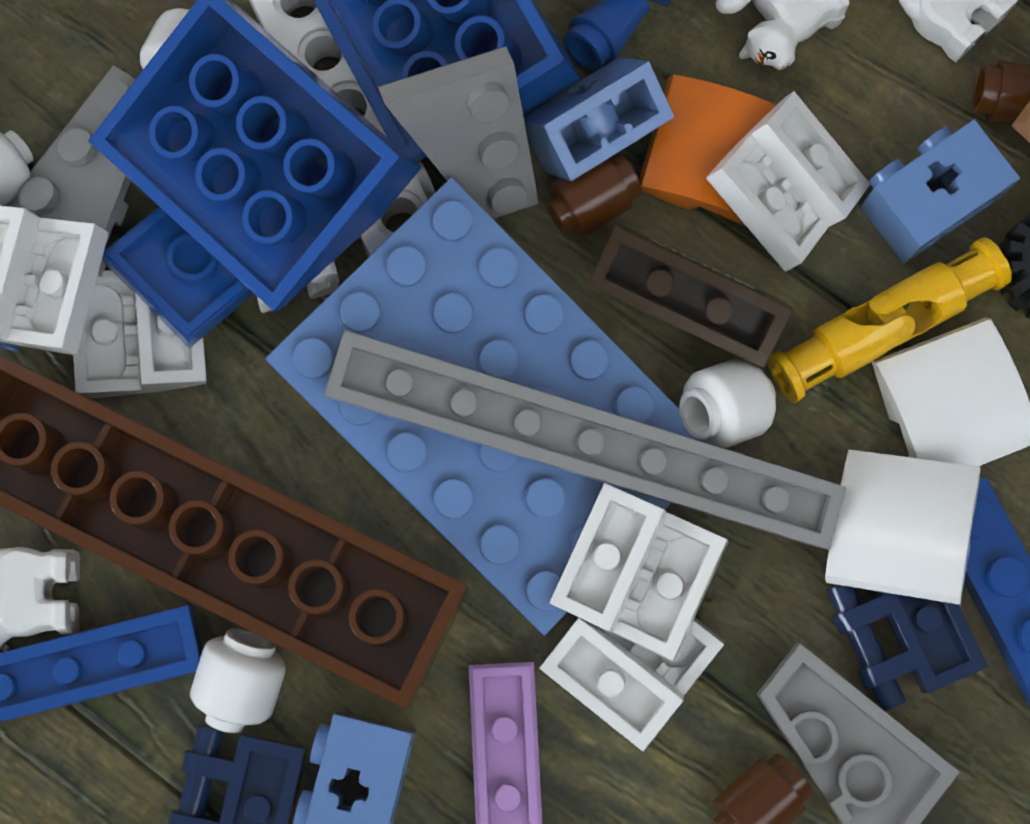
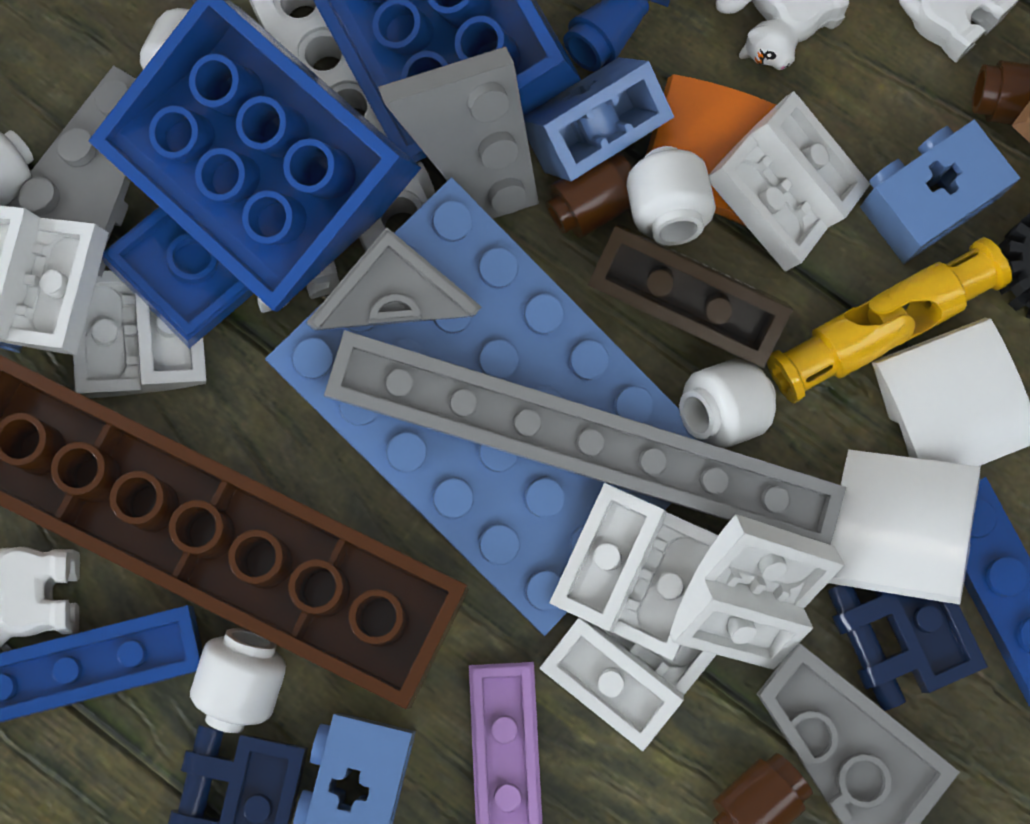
none -> light grey tile [307,227,482,330]
none -> white head [626,146,716,246]
none -> white slope [670,514,844,670]

